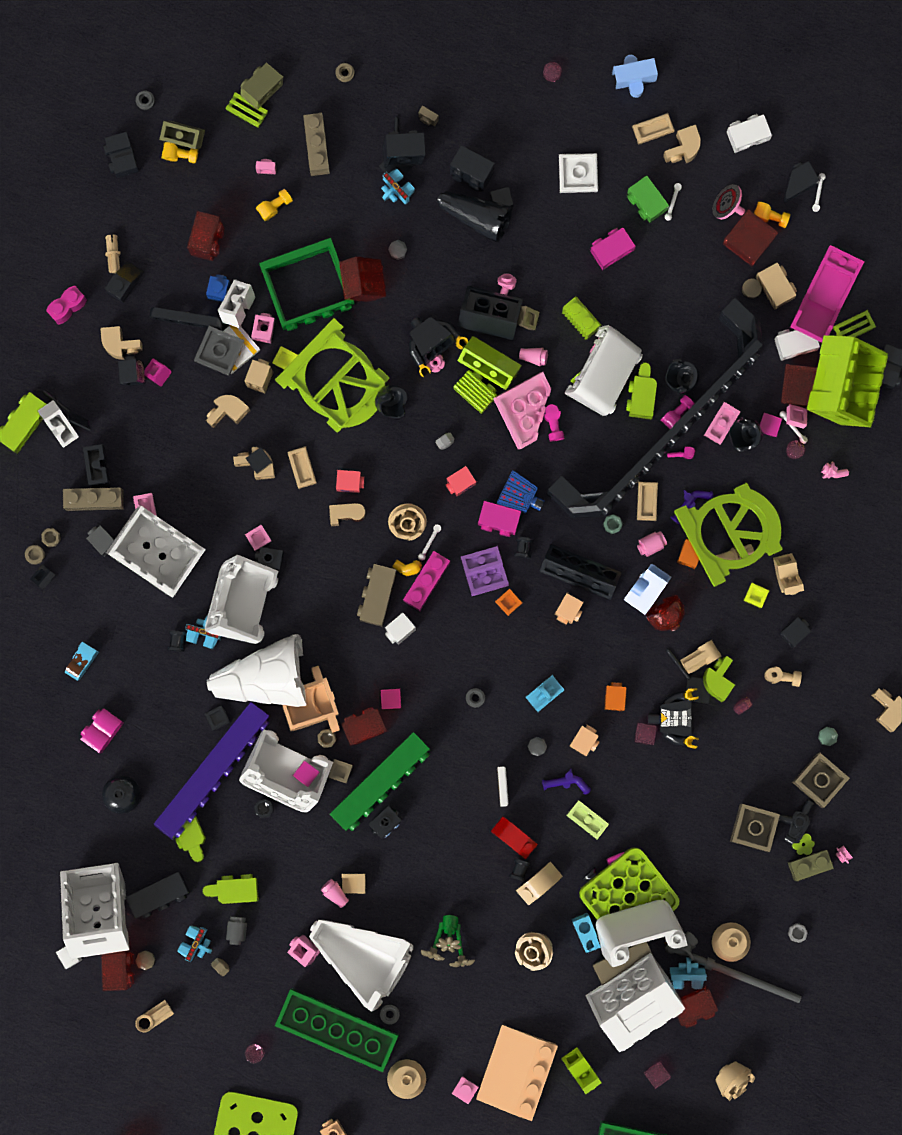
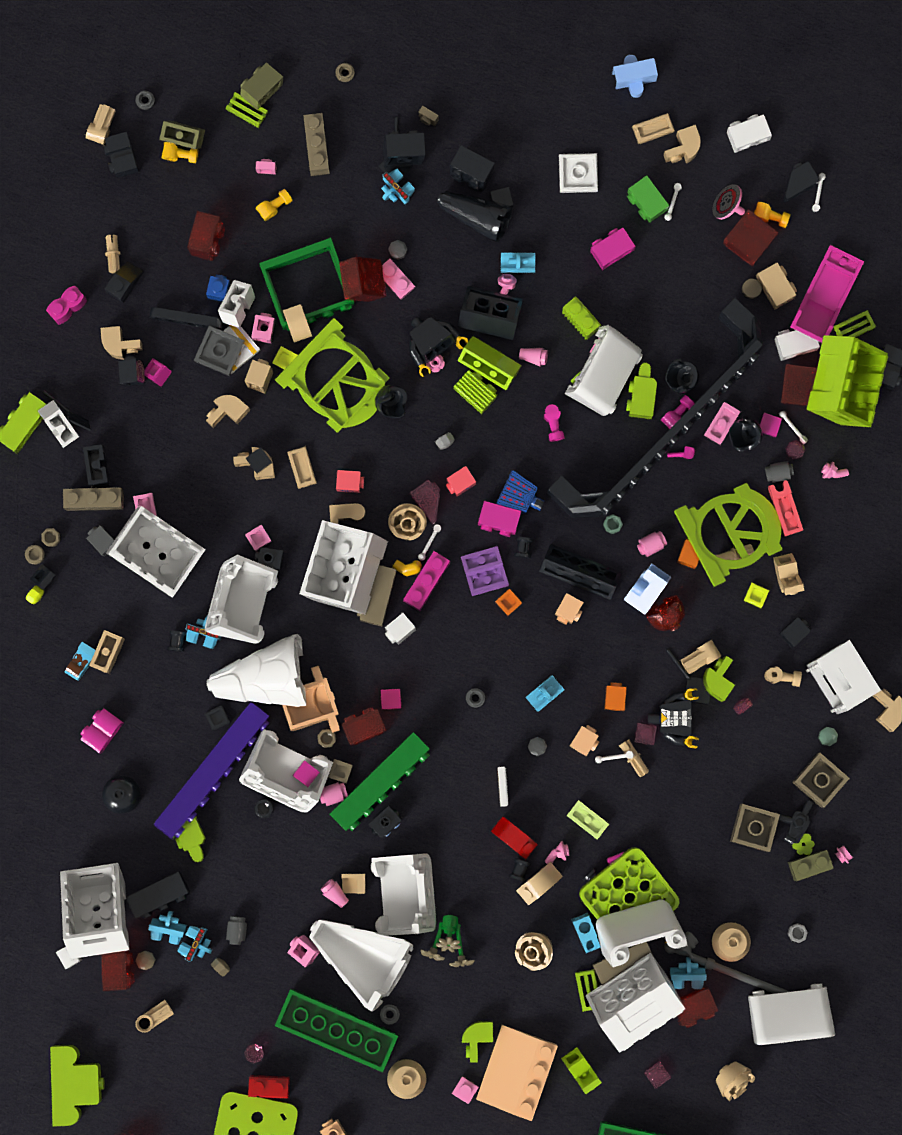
lime hinge [202,874,259,904] -> none
bright pink plate [493,372,551,449] -> none
dark tan plate [517,306,539,330] -> none
dark purple piece [542,769,591,794] -> none
clear pink tile [543,62,562,82] -> none
tan tile [637,482,658,521] -> none
dark purple piece [670,490,714,524] -> none
bright pink plate [786,404,807,429] -> none
none -> neon yellow tile [26,585,44,604]
none -> lime brick [50,1045,104,1126]
none -> tan piece [86,104,116,145]
none -> tan brick [89,630,125,674]
none -> medium azure hips [148,911,187,945]
none -> red brick [248,1075,290,1098]
none -> tan brick [283,304,312,342]
none -> white container [300,520,388,615]
none -> bright pink brick [320,782,348,806]
none -> white windscreen [371,854,436,936]
none -> bright pink plate [376,259,415,300]
none -> clear pink slope [410,480,441,525]
none -> lime brick [462,1021,493,1062]
none -> medium azure hips [501,253,535,273]
none -> bright pink plate [545,841,569,864]
none -> lime tile [575,969,598,1012]
none -> white hinge [595,751,634,763]
none -> tan axle [619,739,649,777]
none -> white windscreen [748,984,835,1045]
none -> dark grey brick [765,461,794,483]
none -> coral plate [768,480,803,537]
none -> white container [806,640,881,714]

